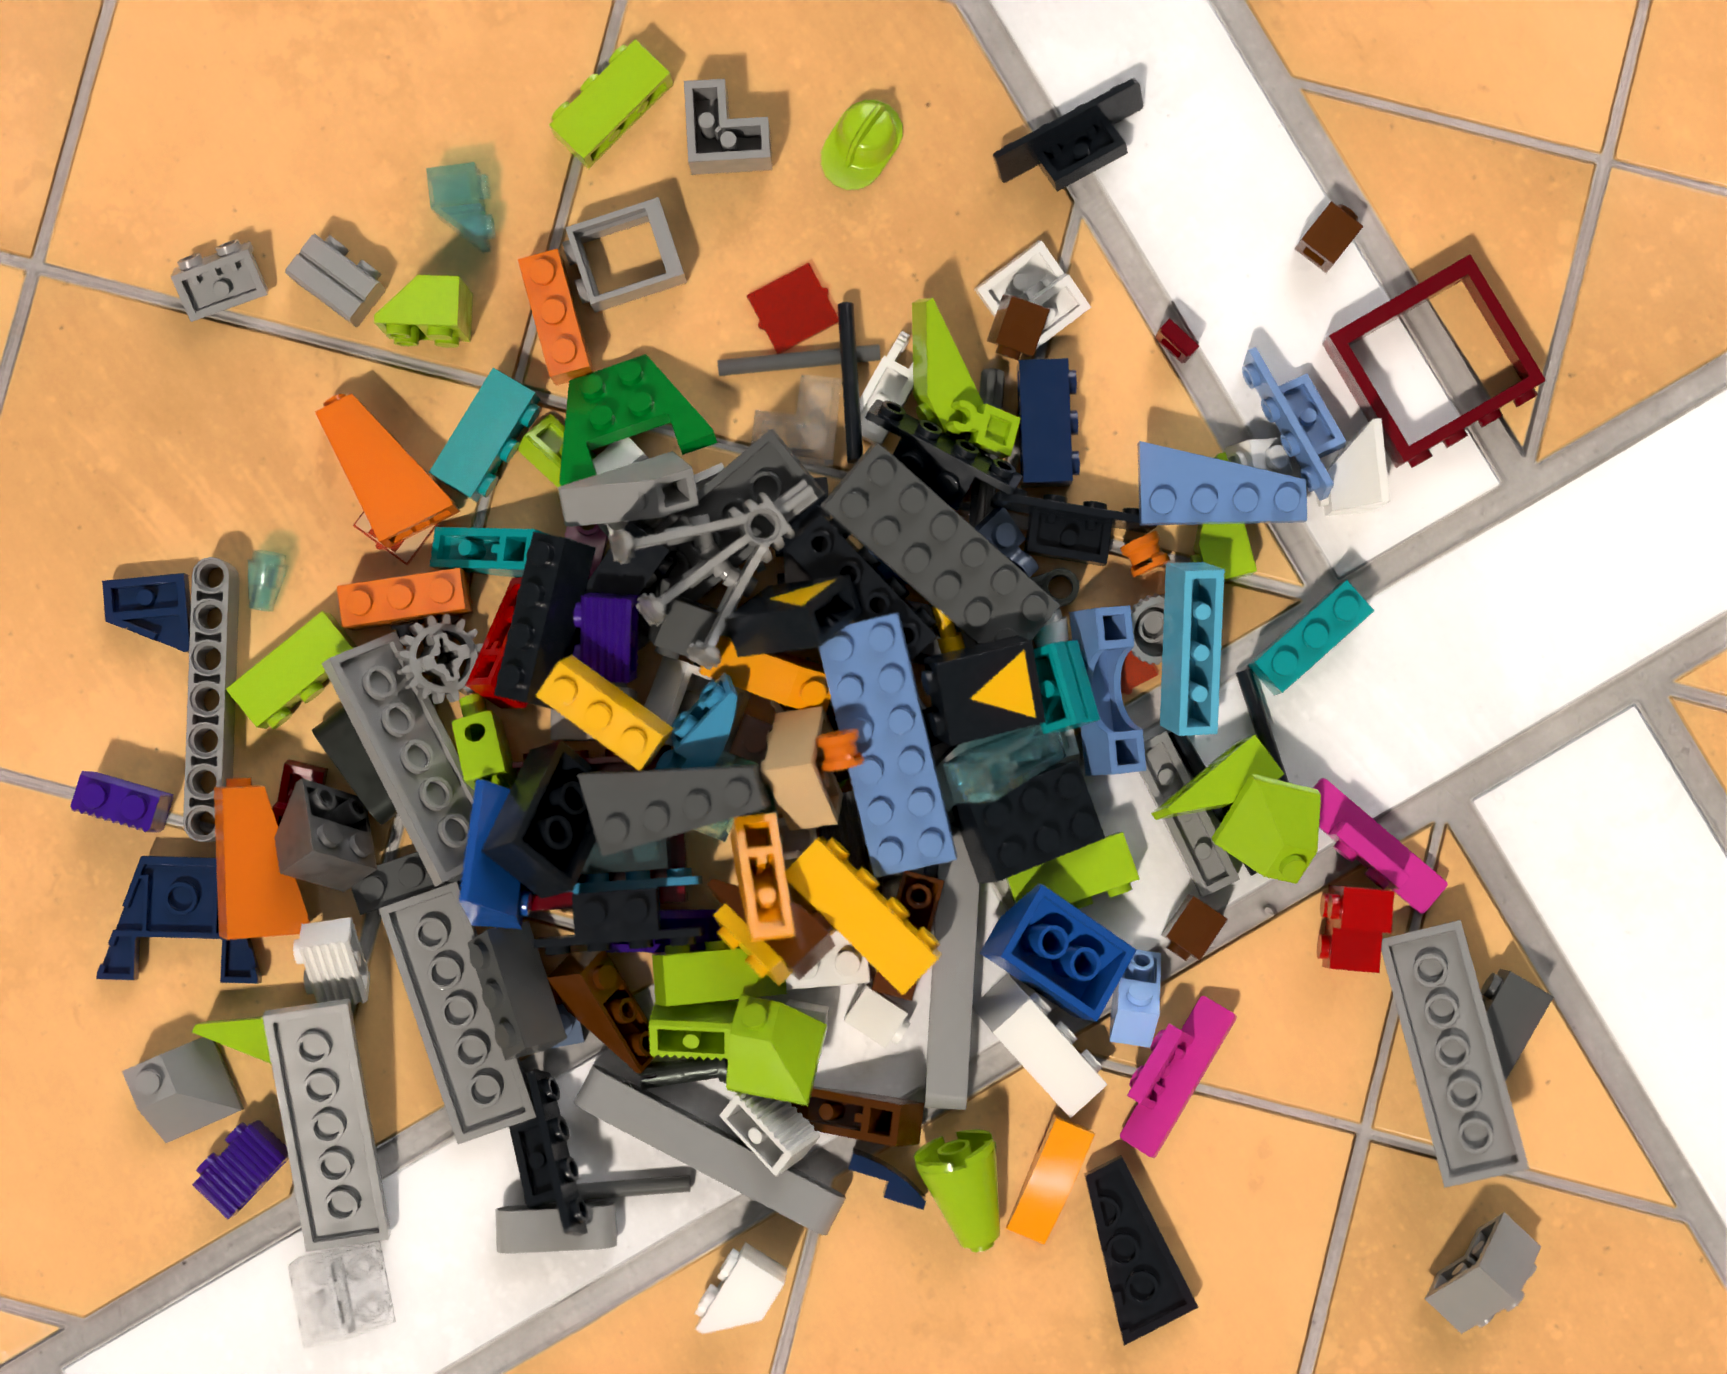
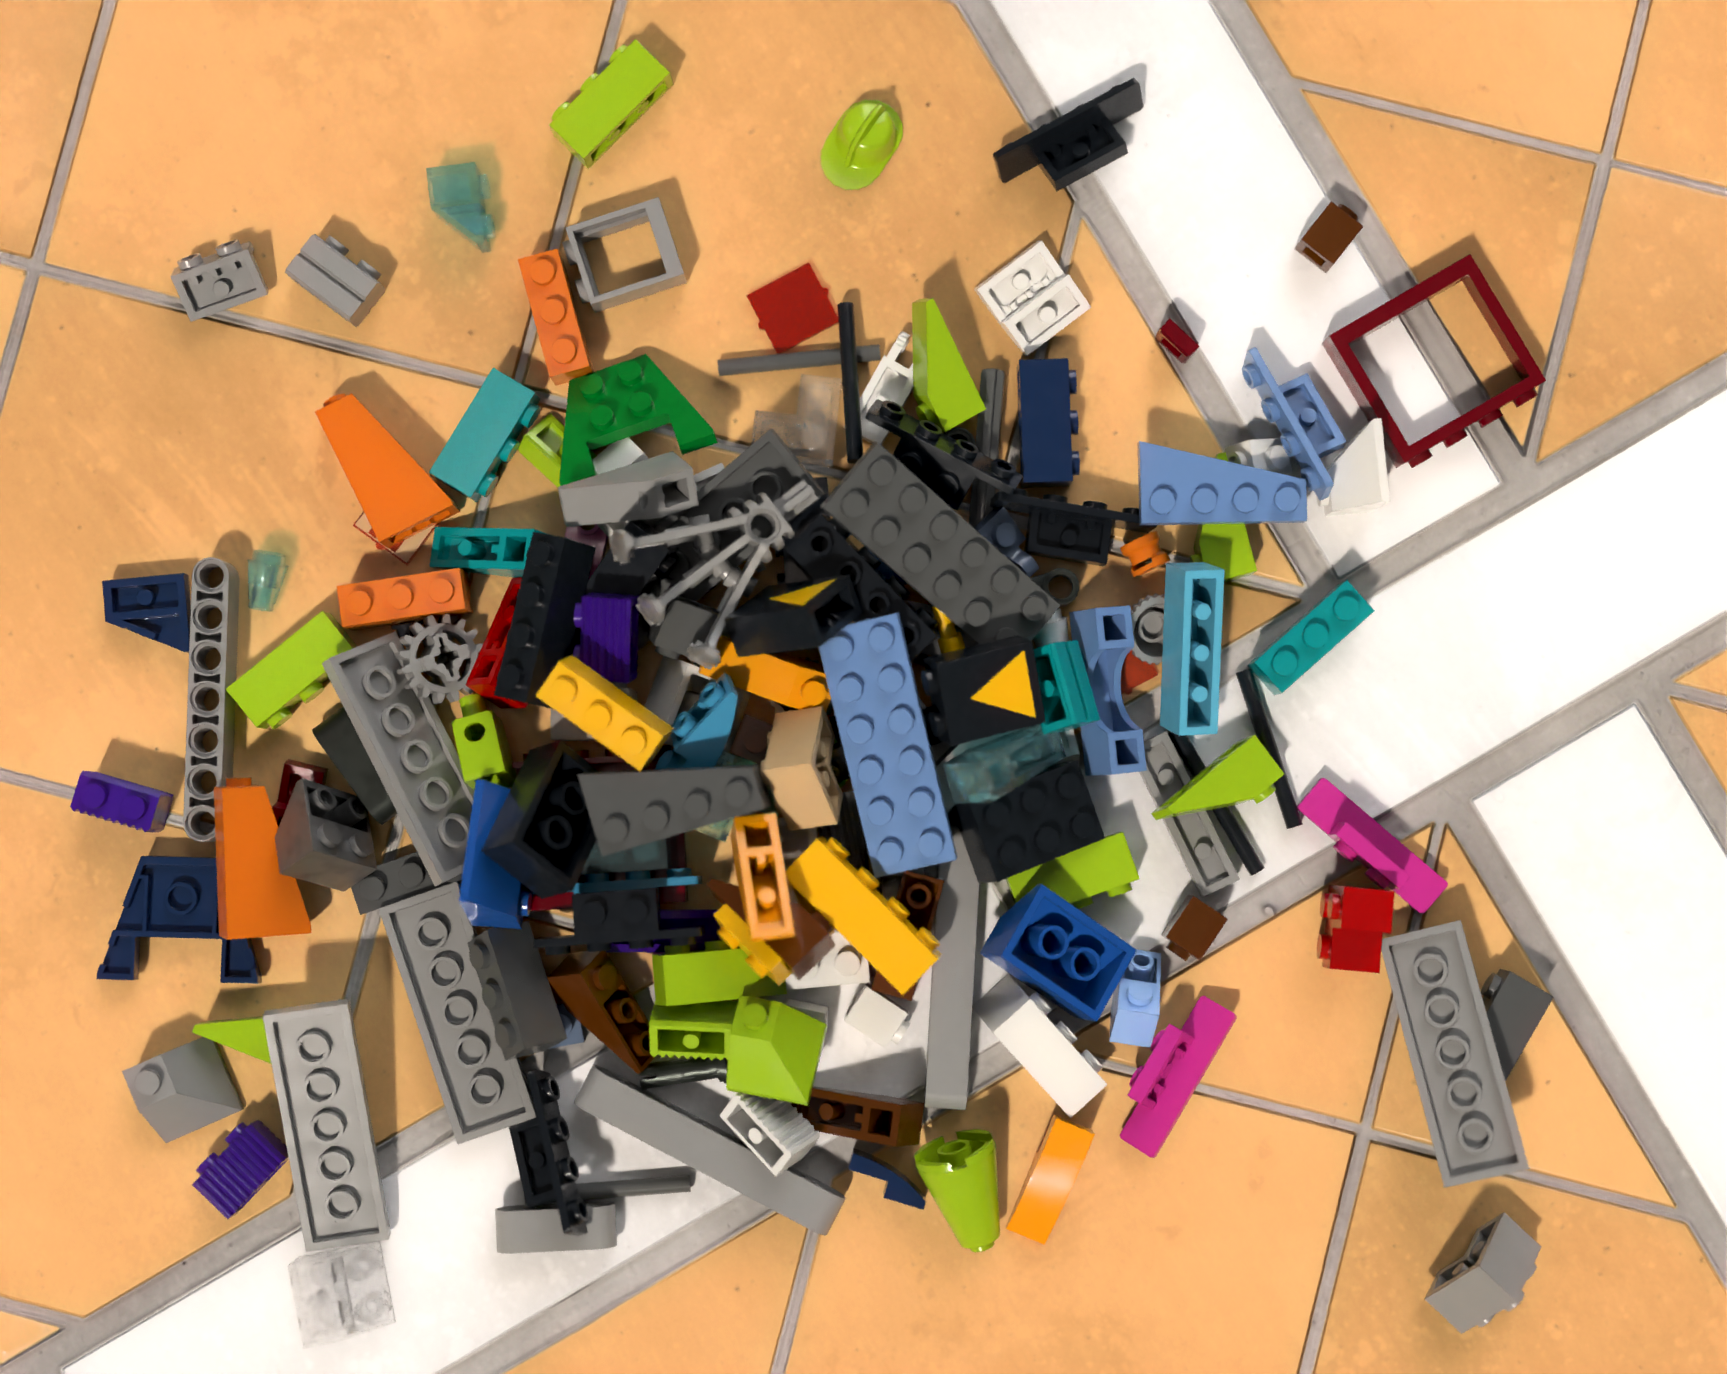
white brick [293,917,370,1005] -> none
lime slope [374,275,473,348] -> none
light grey brick [684,79,772,175] -> none
white slope [694,1242,787,1334] -> none
orange wheel [816,729,864,771] -> none
lime plate [946,400,1021,458] -> none
reddish brown brick [987,294,1050,361] -> none
black wing [1084,1155,1199,1346] -> none
lime slope [1211,774,1321,884] -> none

